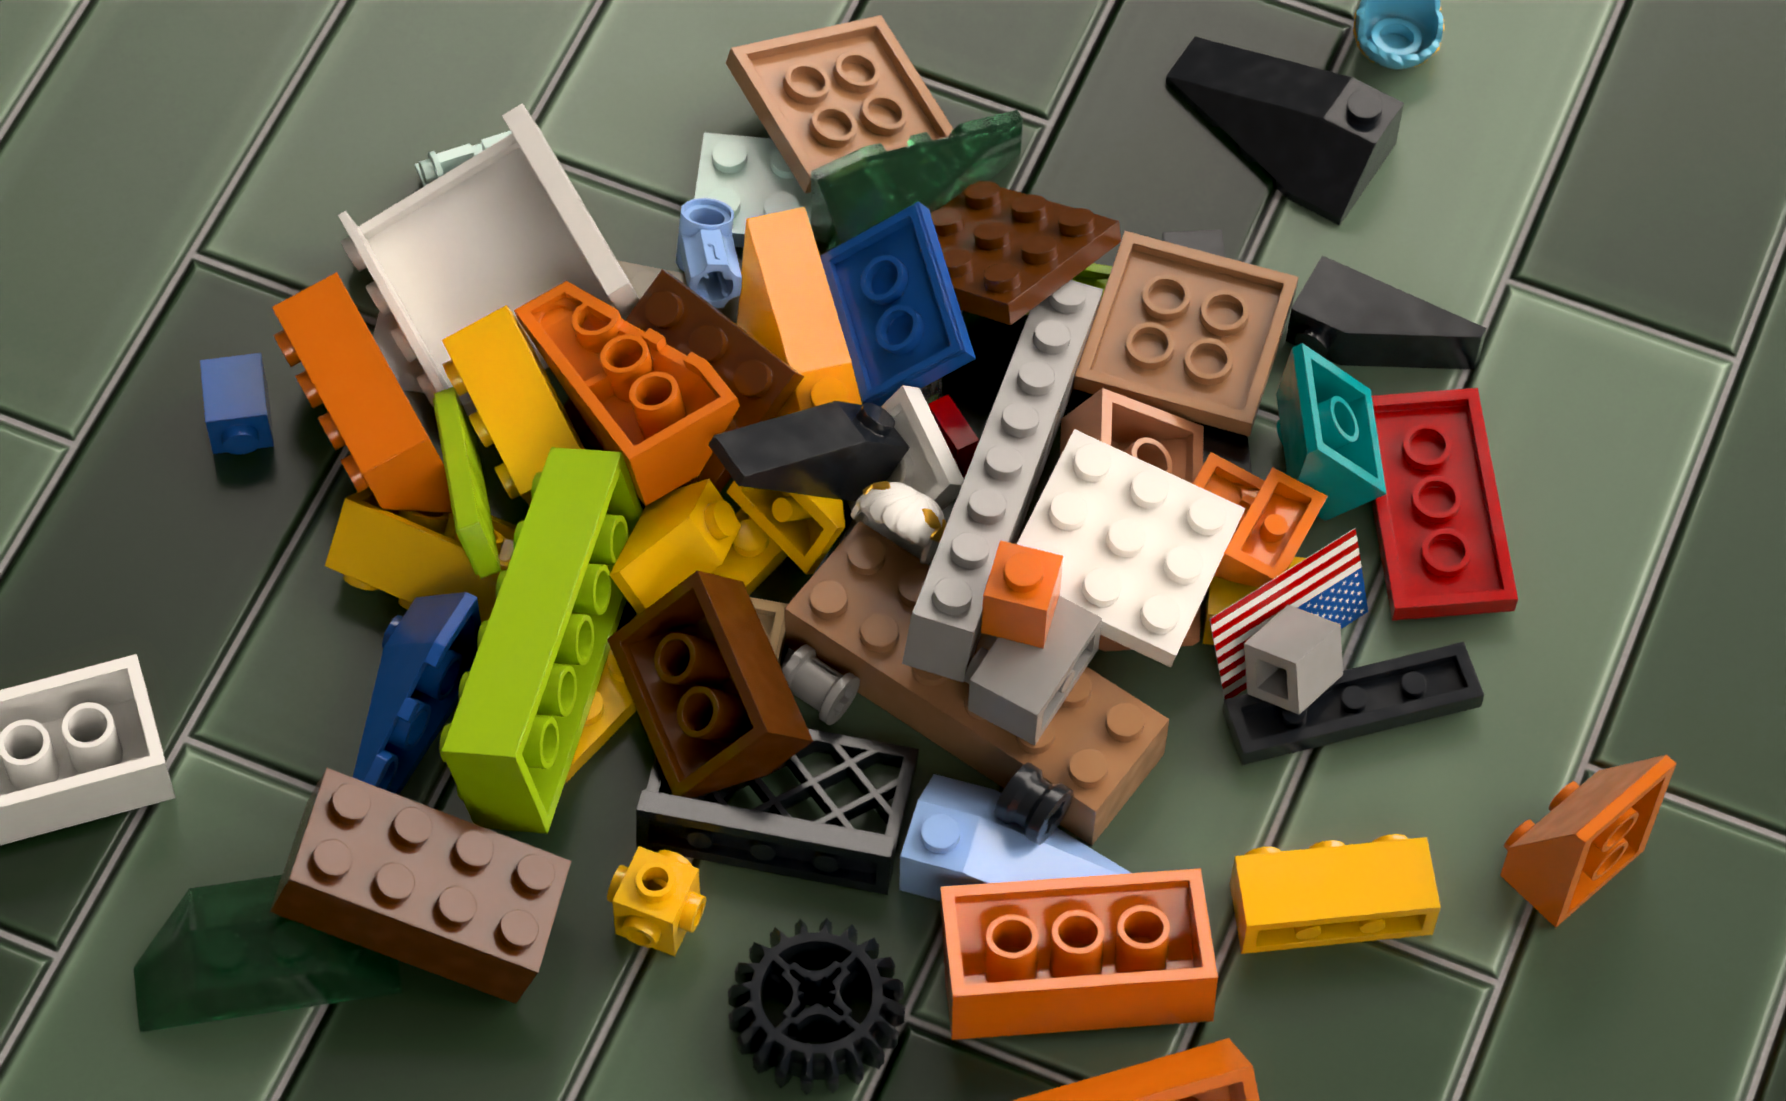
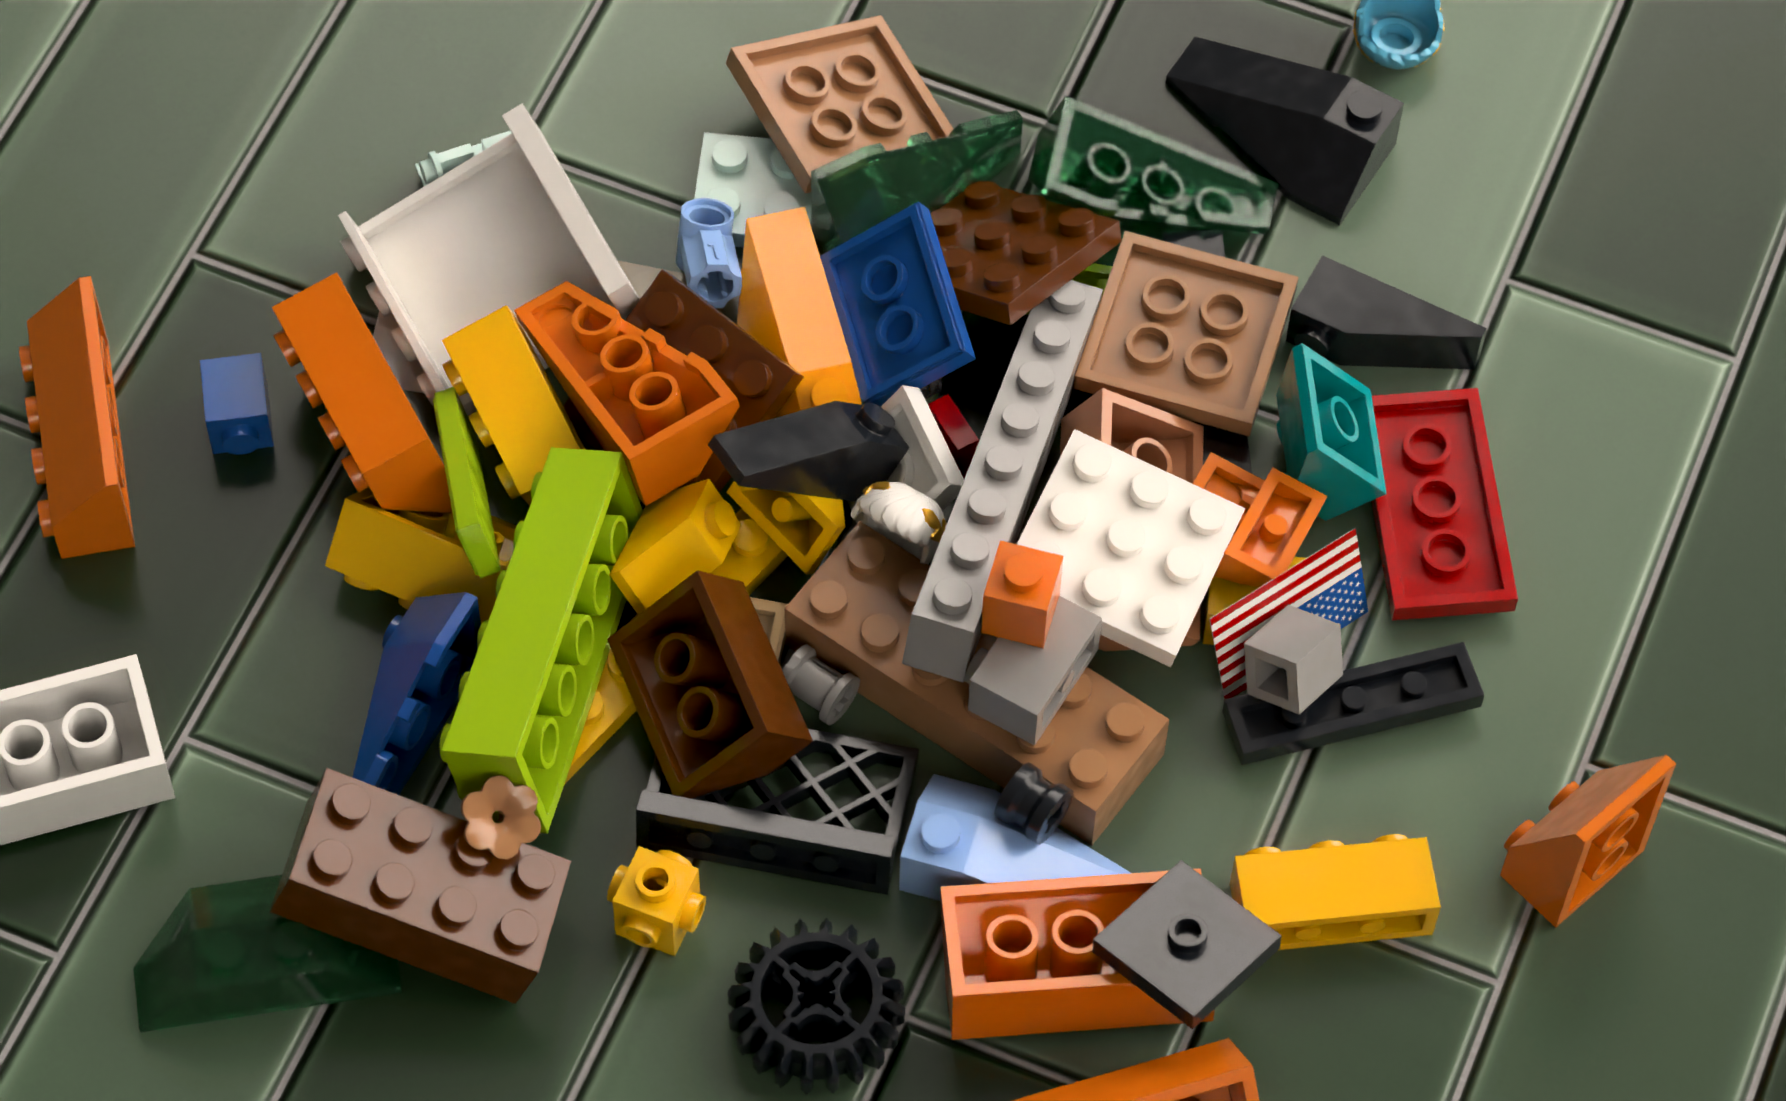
none -> orange slope [19,276,135,559]
none -> medium nougat plant [461,776,541,859]
none -> clear green wedge [1028,96,1278,235]
none -> plate [1092,860,1281,1029]

